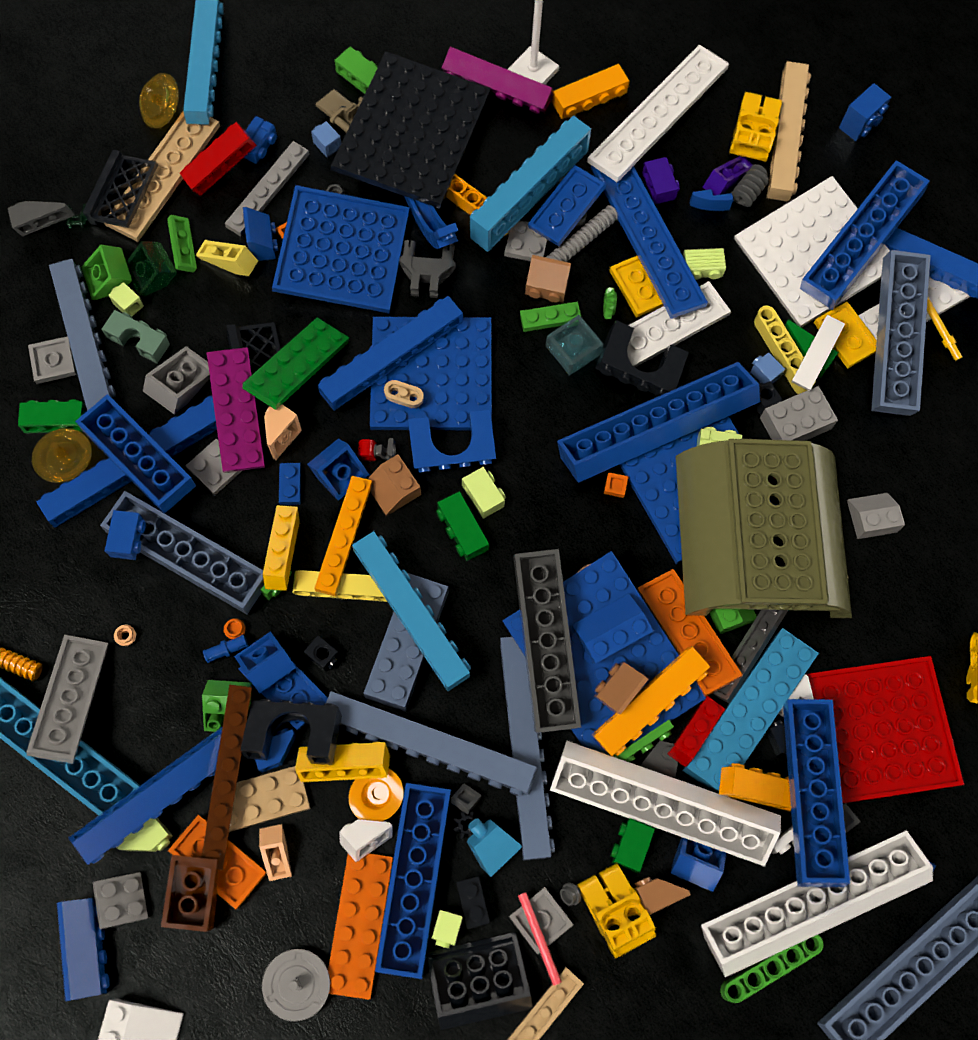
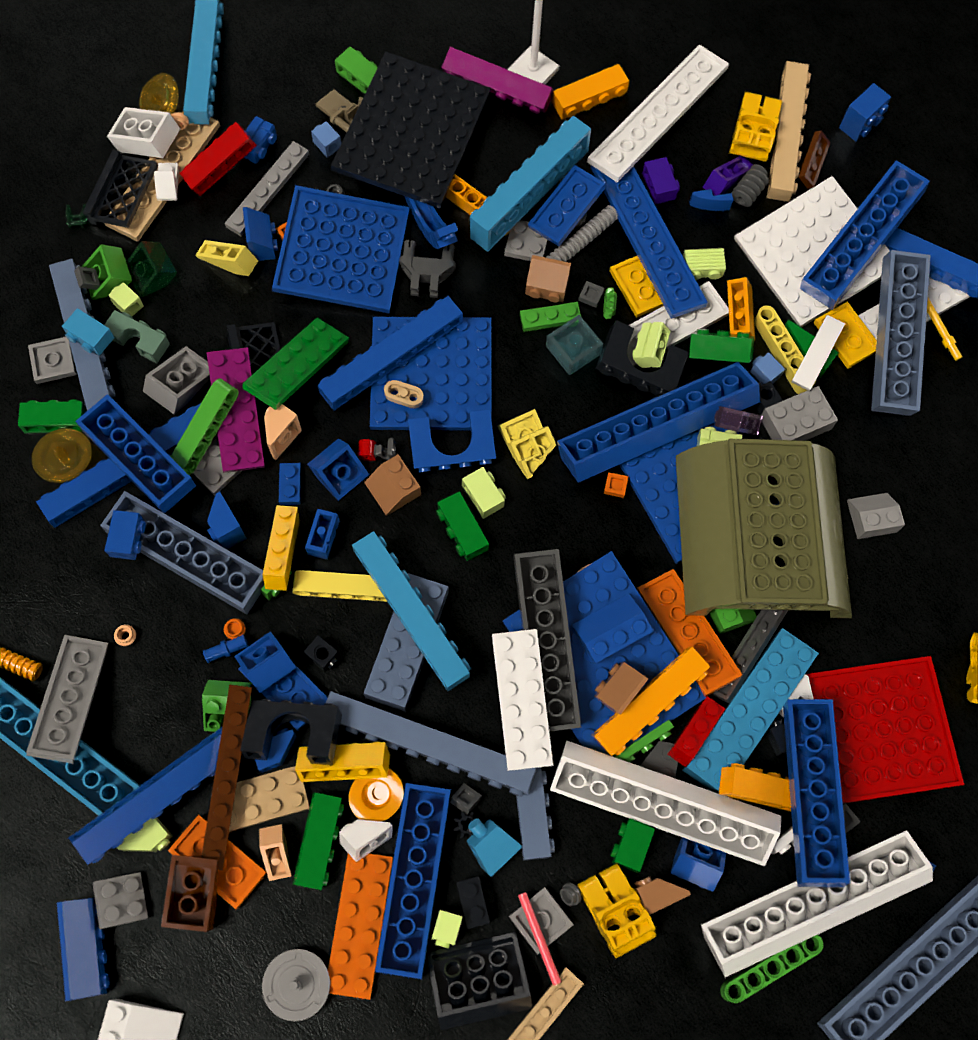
dark grey slope [8,201,75,237] -> none
bright green plate [167,215,197,272] -> none
light orange plate [314,476,372,596] -> none
none -> dark azure brick [62,308,115,356]
none -> dark grey plate [74,266,101,290]
none -> white brick [107,107,180,158]
none -> white slope [154,163,179,201]
none -> bright green beam [170,378,239,475]
none -> light nougat plate [171,112,189,130]
none -> blue slope [207,492,247,550]
none -> green brick [292,792,344,890]
none -> blue brick [305,509,340,559]
none -> white plate [492,629,553,771]
none -> light yellow slope [498,409,556,479]
none -> dark grey plate [578,281,605,308]
none -> yellowish green brick [632,322,670,368]
none -> green brick [689,329,754,363]
none -> clear purple slope [714,406,763,435]
none -> light orange brick [727,277,755,341]
none -> reddish brown plate [798,131,831,189]

